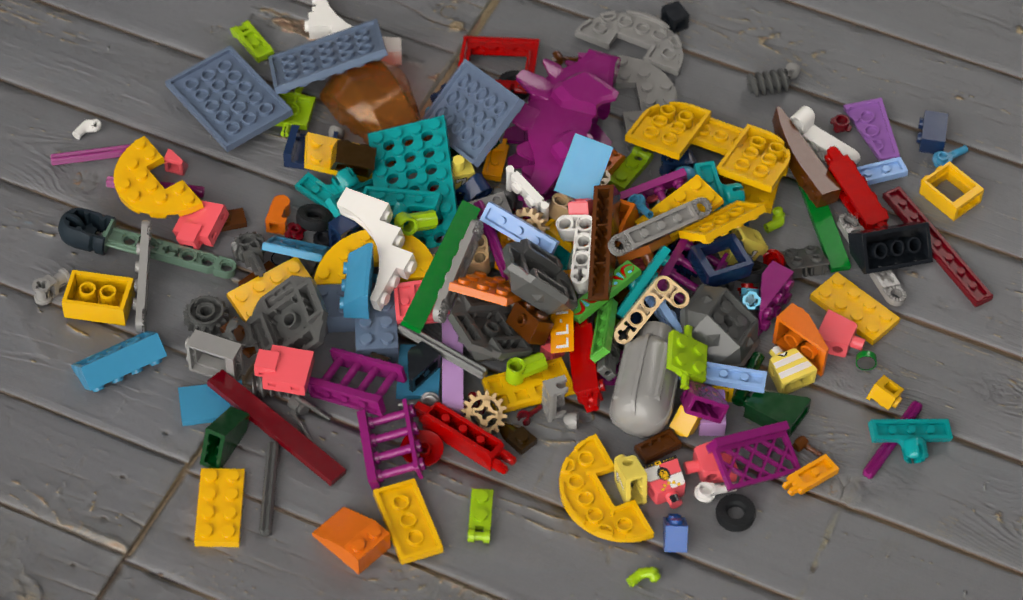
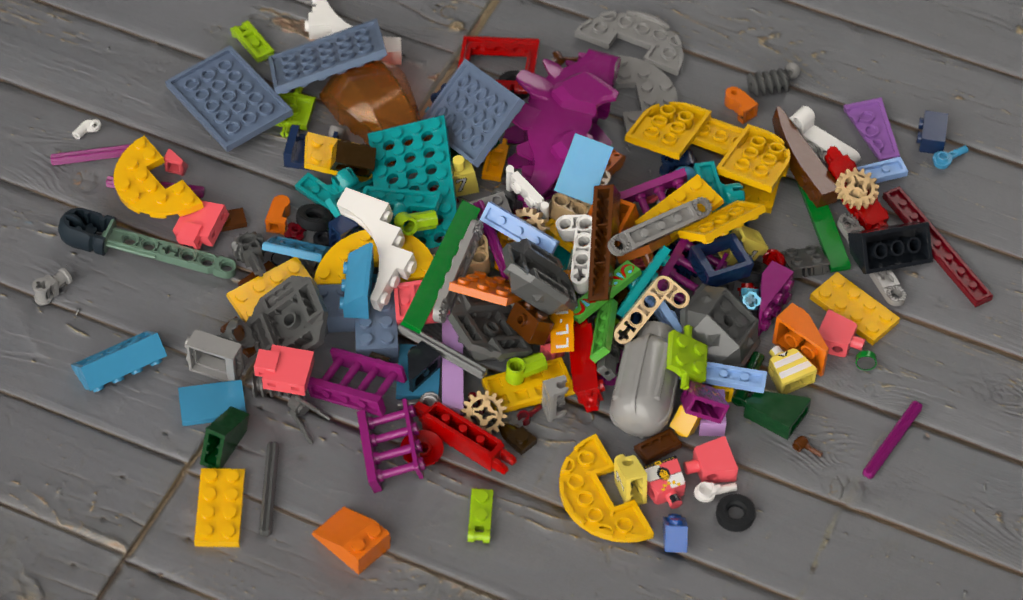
yellow brick [62,270,136,326] -> none
light grey plate [133,220,152,333] -> none
dark grey gear [183,295,229,335] -> none
dark red tile [207,369,346,486] -> none
yellow plate [373,478,443,565] -> none
dark blue piece [455,173,493,206] -> none
light grey hinge [563,412,579,429] -> none
coral slope [568,198,593,216] -> none
lime plate [608,146,654,192] -> none
lime arm [626,566,661,587] -> none
dark azure plate [627,194,654,219] -> none
black brick [661,1,690,33] -> none
magenta fence [706,421,801,491] -> none
lime arm [763,207,785,233] -> none
light orange hinge [782,454,839,496] -> none
dark red plate [830,114,852,133] -> none
yellow brick [866,375,905,410] -> none
teal plate [868,419,953,464] -> none
yellow window [919,161,984,221] -> none
none -> orange leg [724,87,758,124]
none -> tan gear [834,167,879,210]

